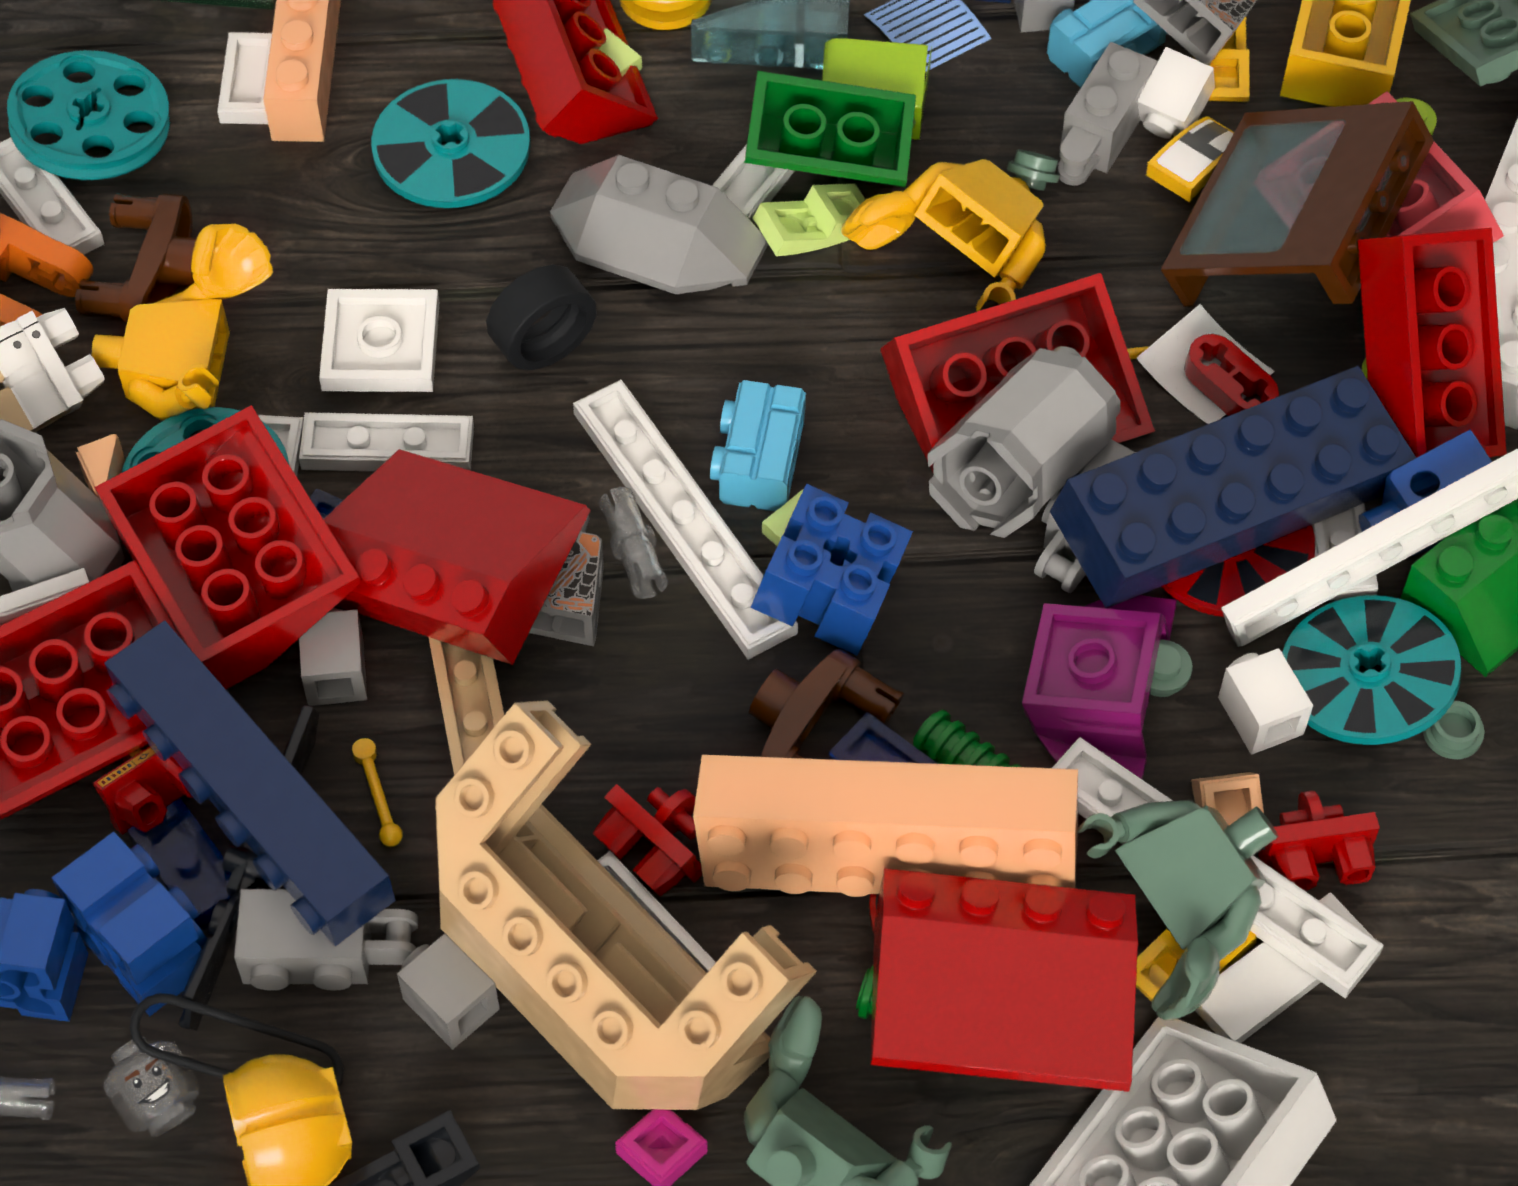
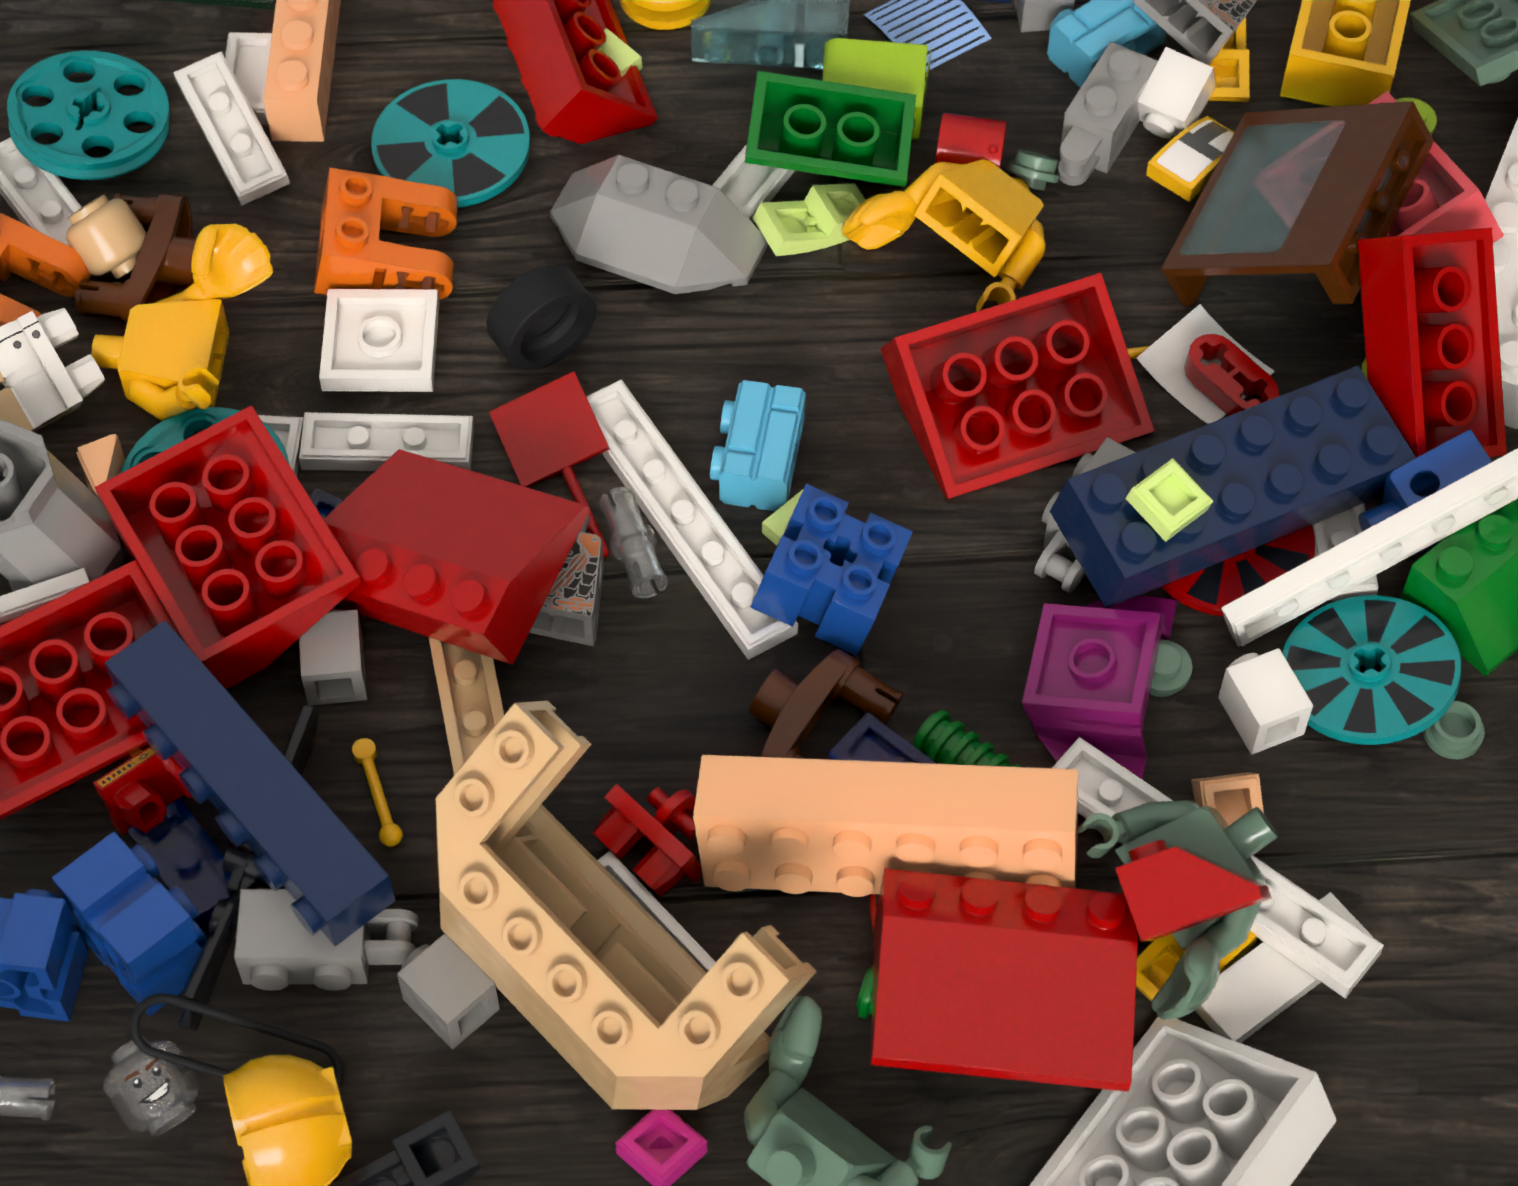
light grey brick [927,346,1120,538] -> none
red hips [1258,790,1380,891] -> none
none -> tan head [66,194,147,279]
none -> white tile [173,51,290,206]
none -> orange brick [314,168,458,300]
none -> red piece [489,371,610,558]
none -> red piece [935,113,1007,169]
none -> red slope [1115,839,1272,941]
none -> yellowish green tile [1125,458,1213,542]

